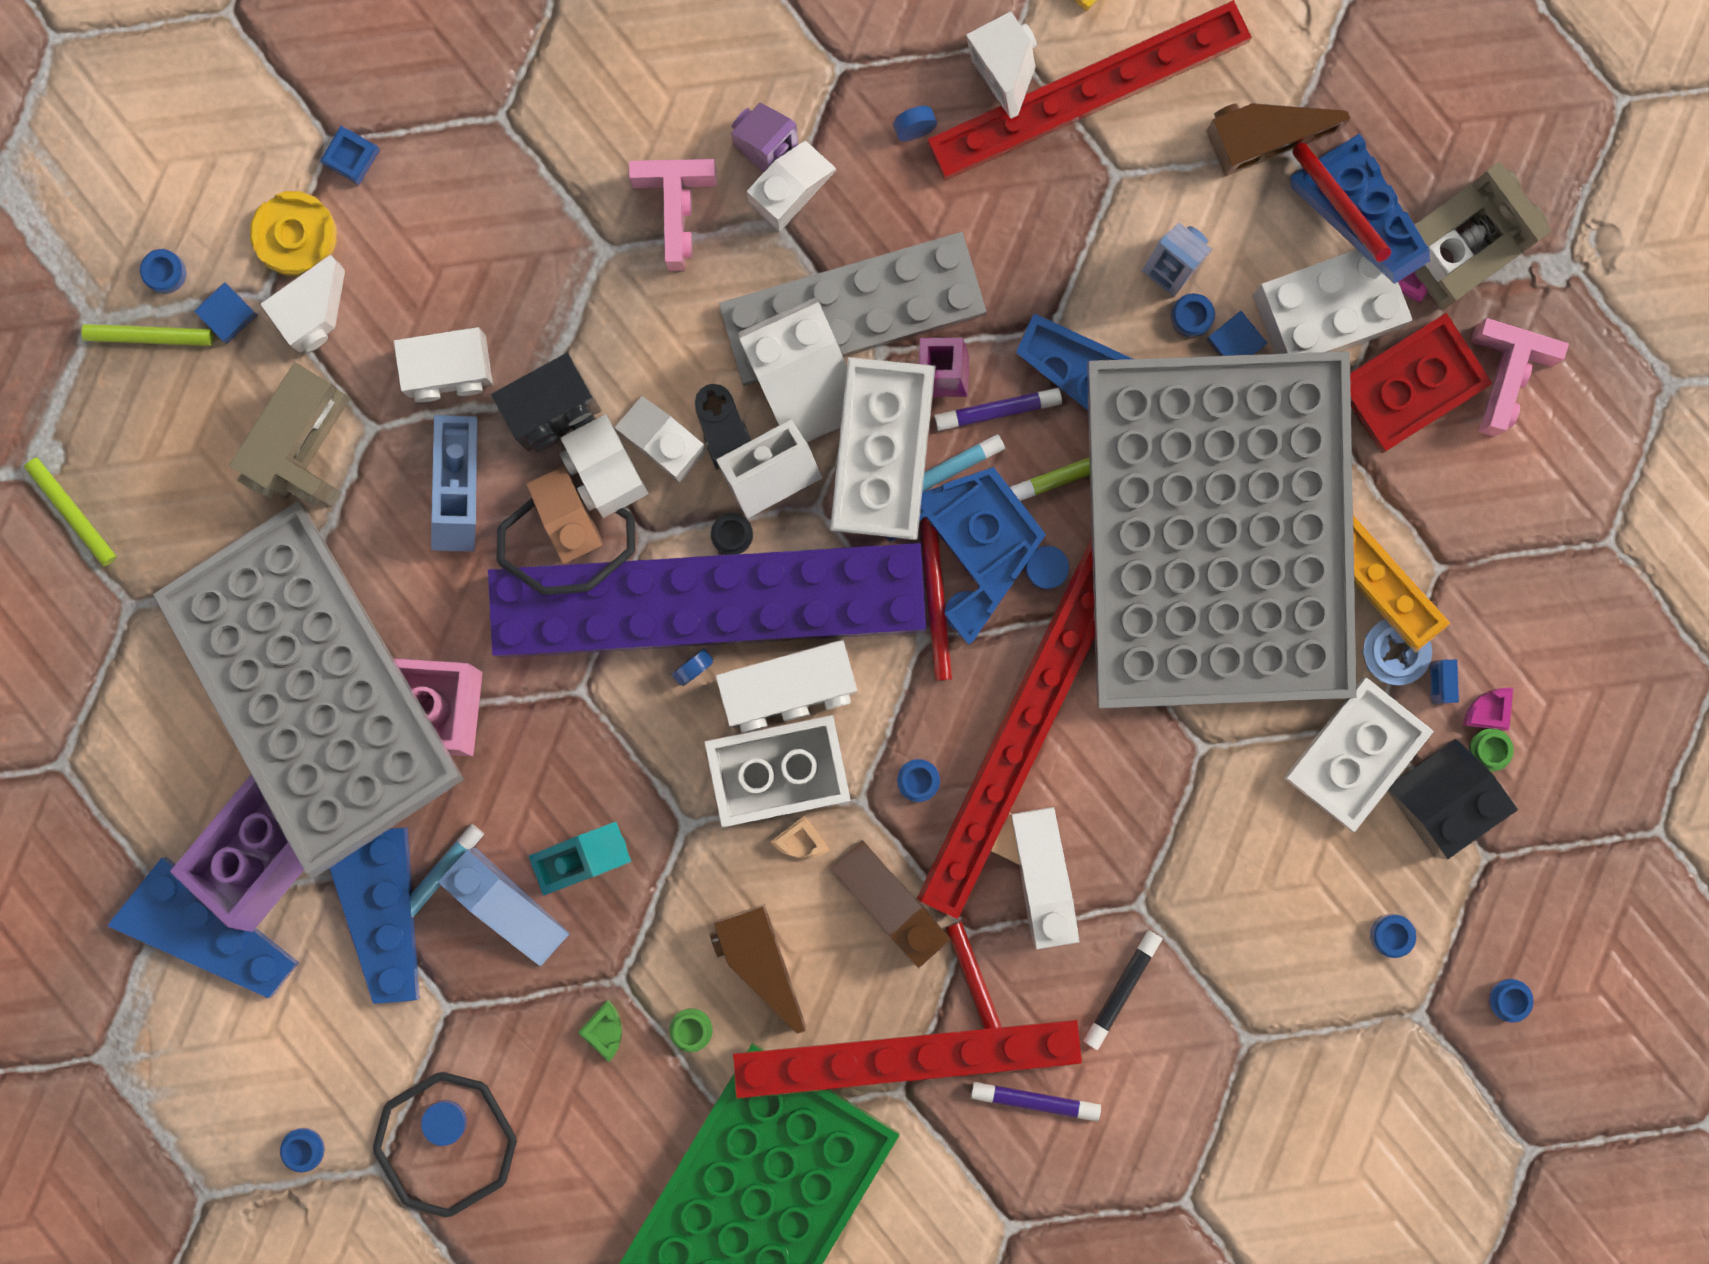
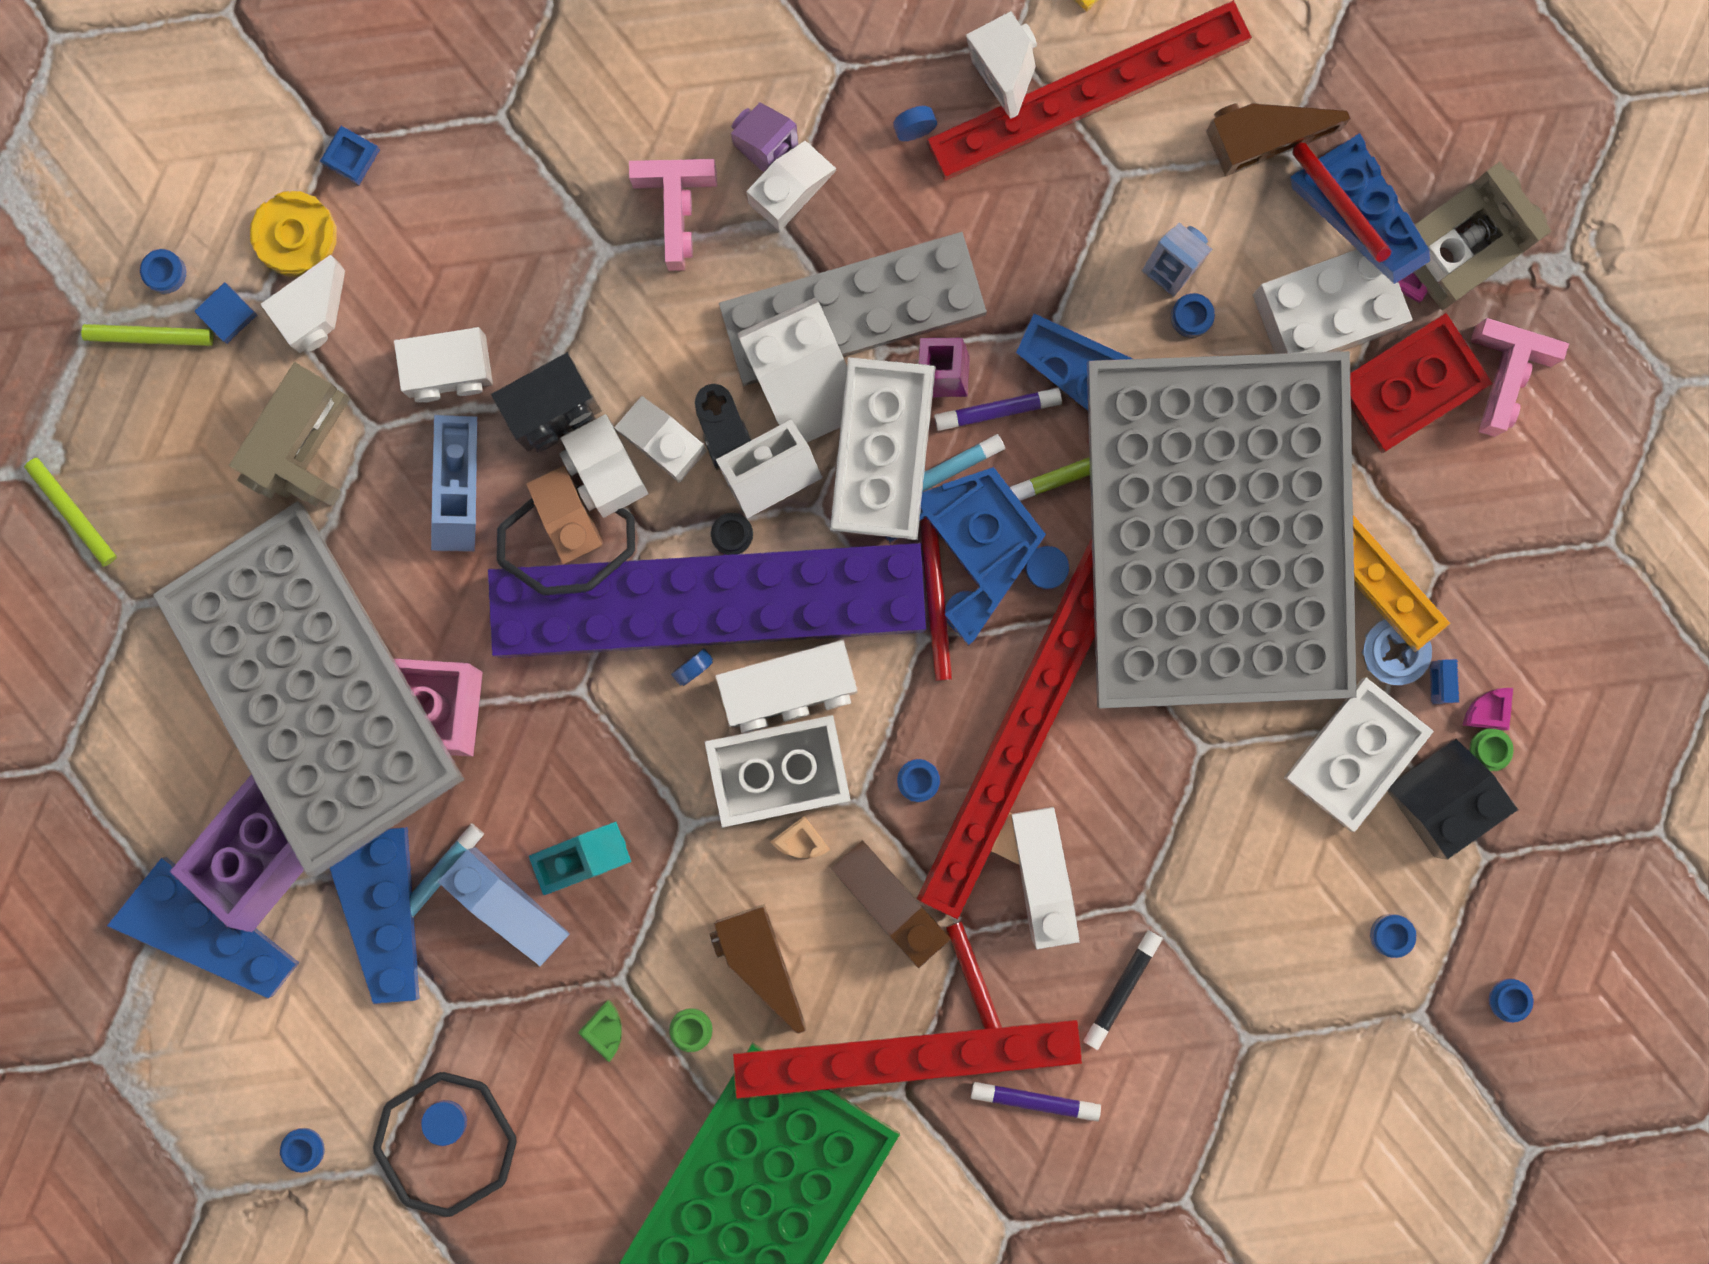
blue tile [1206,311,1268,356] -> none

